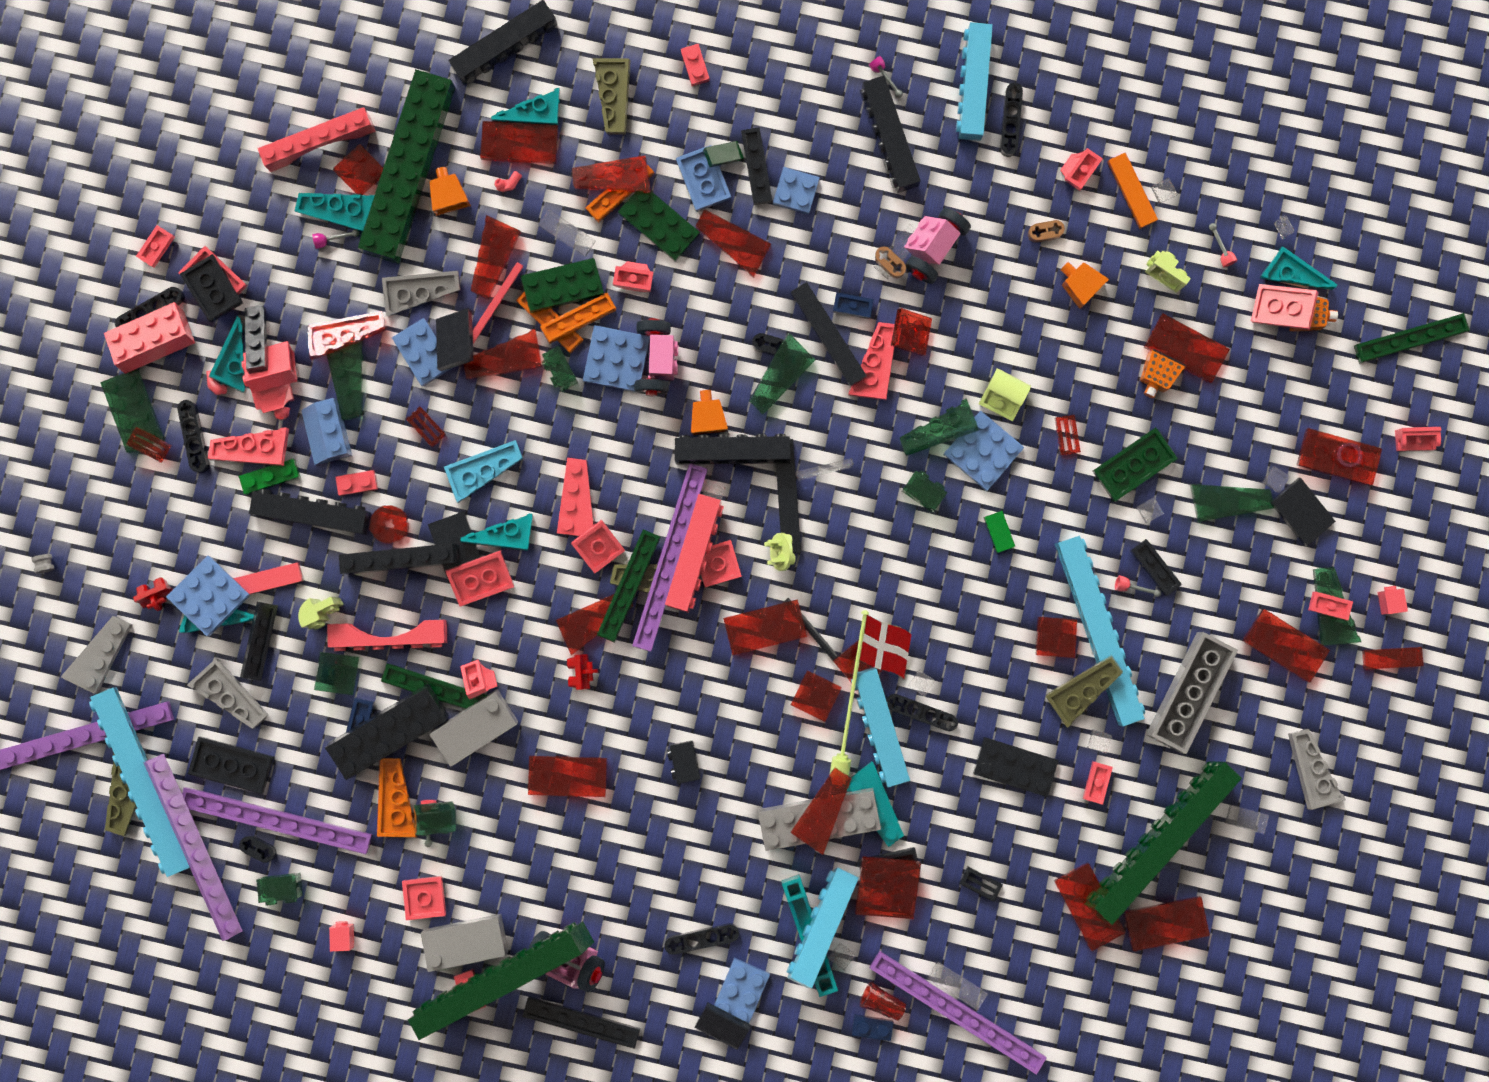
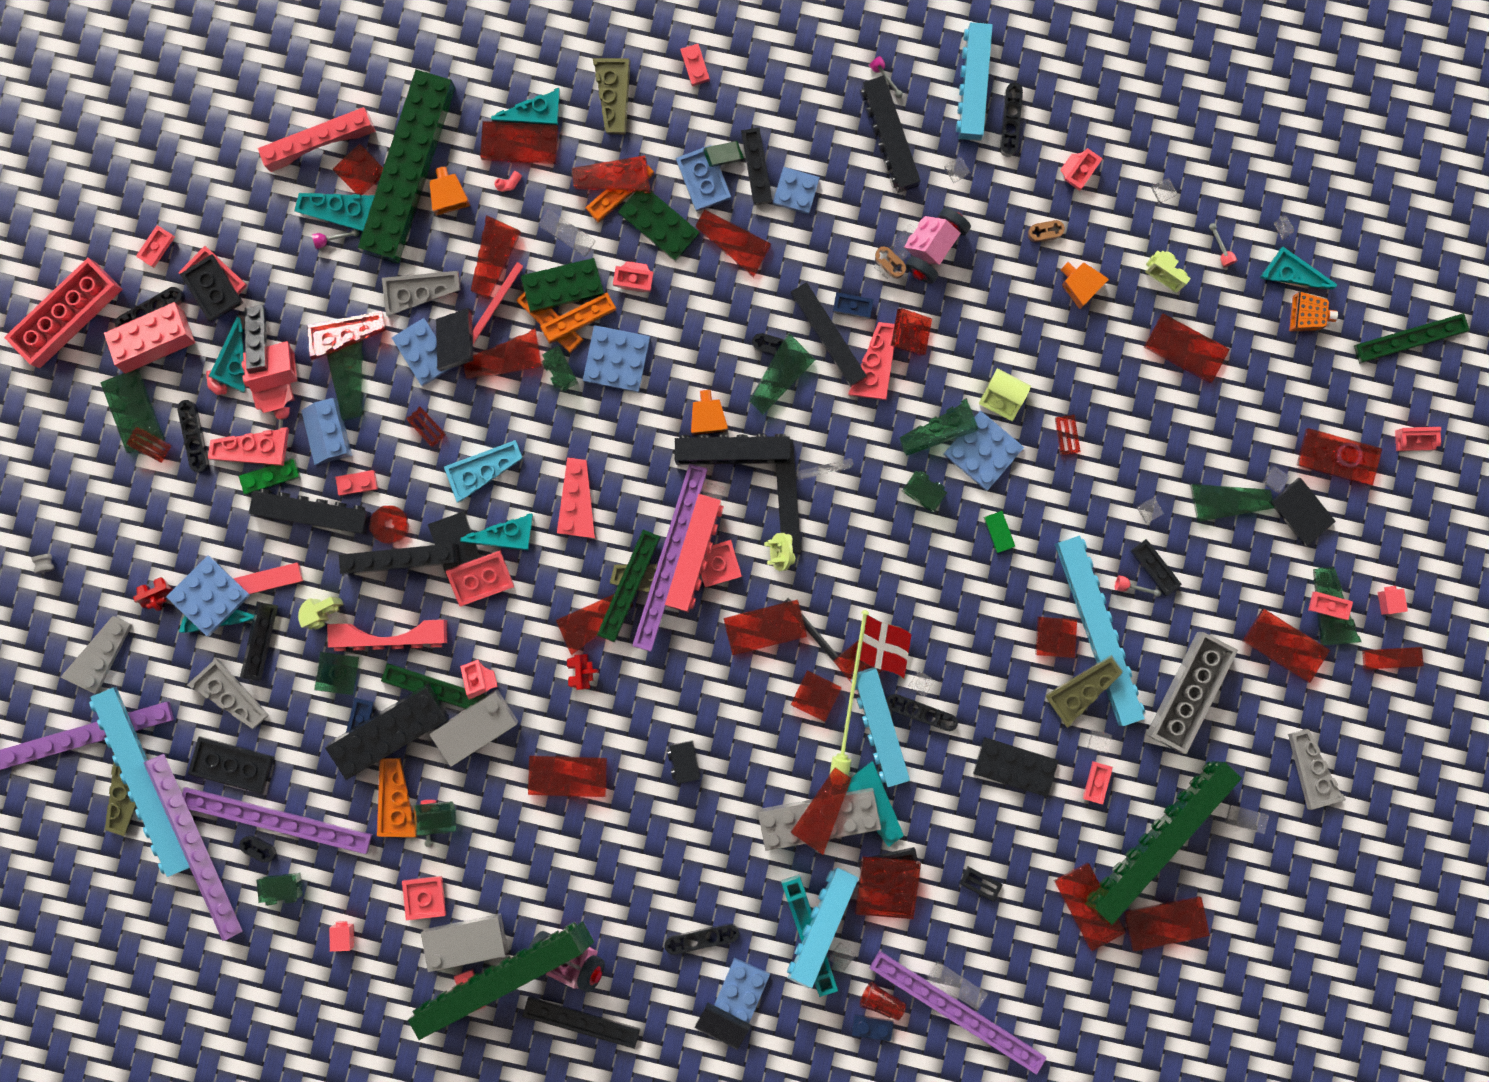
black brick [448,0,558,85] -> none
coral plate [571,520,625,574] -> none
brick [634,318,679,396] -> none
dark green plate [1092,427,1178,502] -> none
orange tile [1107,152,1158,229] -> none
orange torso [1140,349,1186,398] -> none
plate [1251,284,1318,330] -> none
none -> coral brick [4,258,123,368]
none -> clear tile [944,157,970,184]

